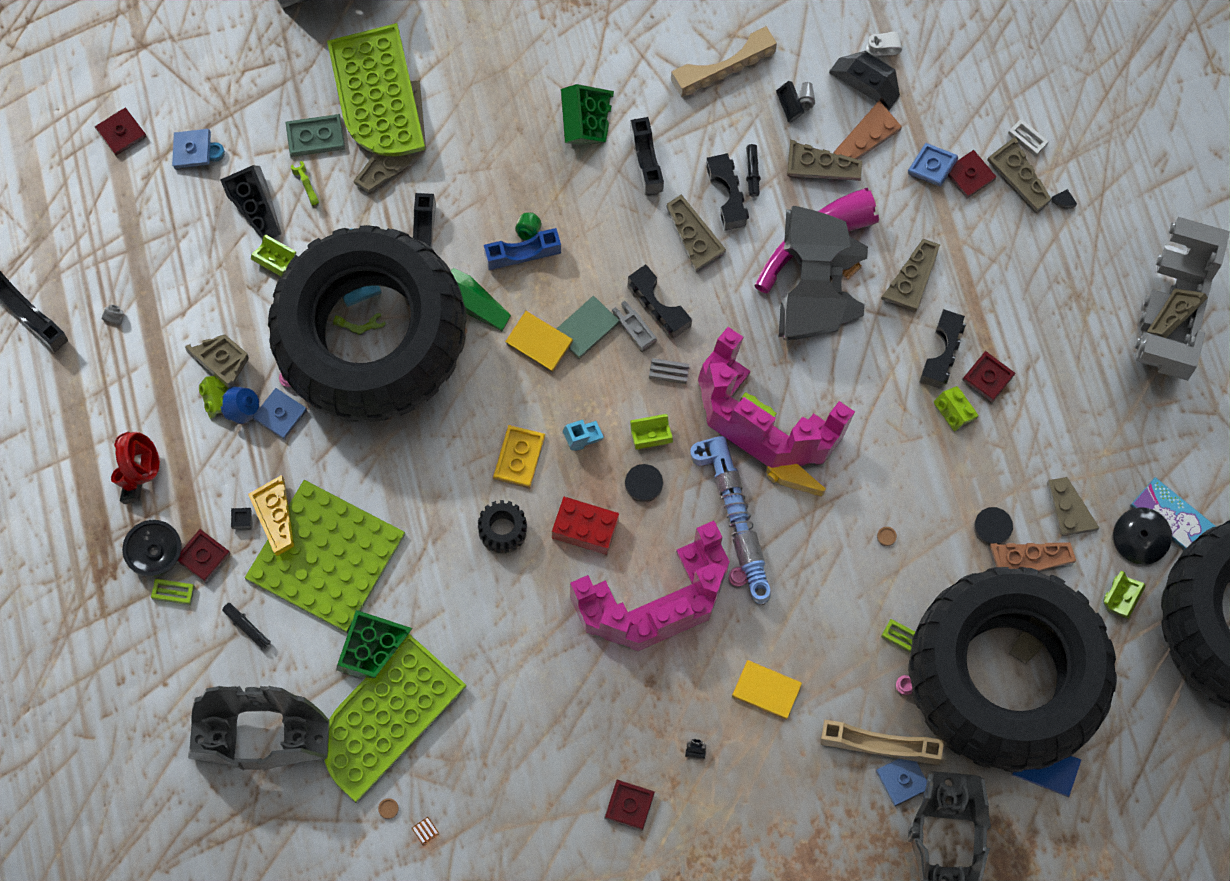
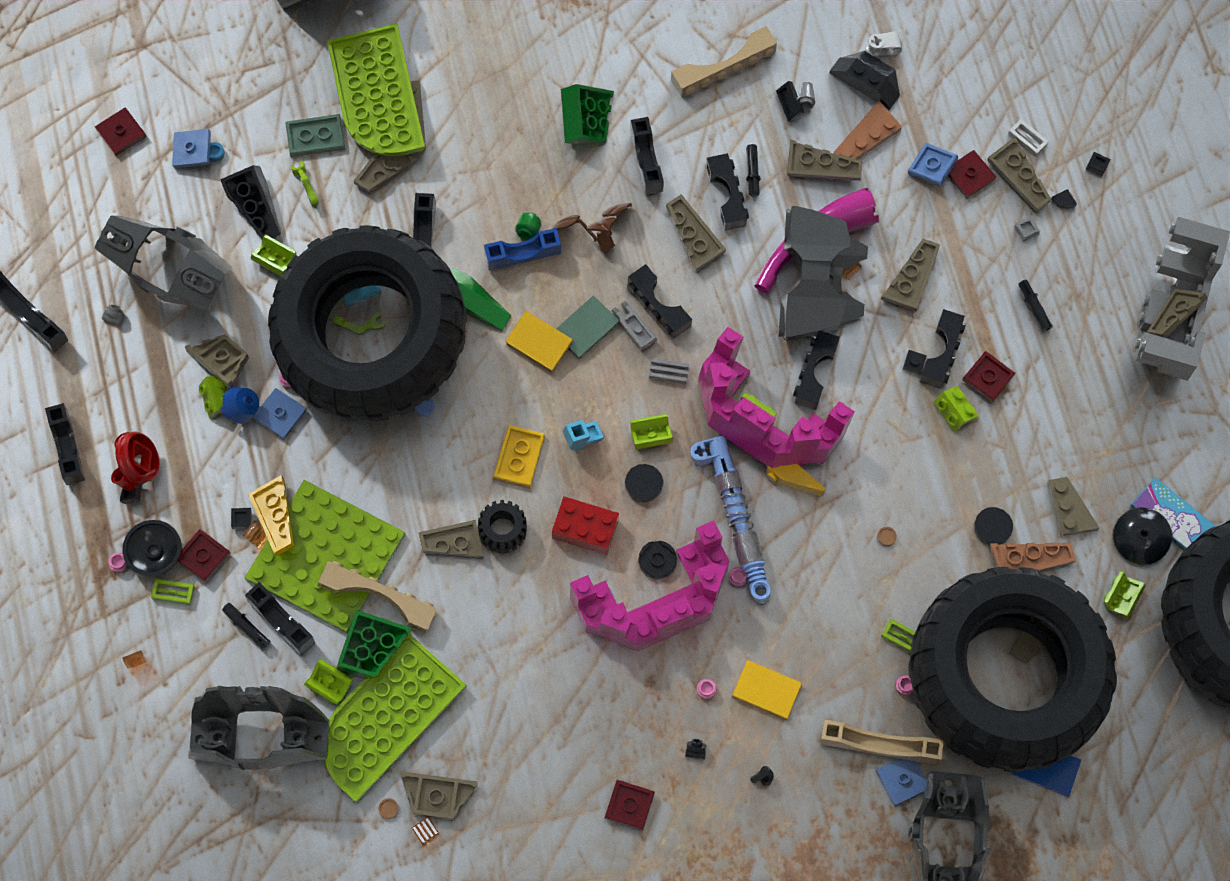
none -> black arch [45,403,85,485]
none -> dark grey piece [95,215,232,312]
none -> bright pink plate [108,553,128,572]
none -> clear orange tile [122,650,146,669]
none -> clear orange tile [242,520,267,548]
none -> black arch [245,582,315,656]
none -> lime bracket [304,659,354,705]
none -> tan arch [317,561,436,634]
none -> dark tan wing [400,771,478,820]
none -> medium blue tile [415,399,435,417]
none -> dark tan wing [418,520,484,558]
none -> reddish brown plant [552,203,632,251]
none -> black tile [638,541,677,579]
none -> bright pink plate [697,679,717,699]
none -> black plate [750,766,774,786]
none -> black arch [793,331,840,410]
none -> black plate [903,350,927,375]
none -> light grey tile [1014,216,1040,241]
none -> black axle [1018,279,1053,332]
none -> black tile [1086,152,1111,176]

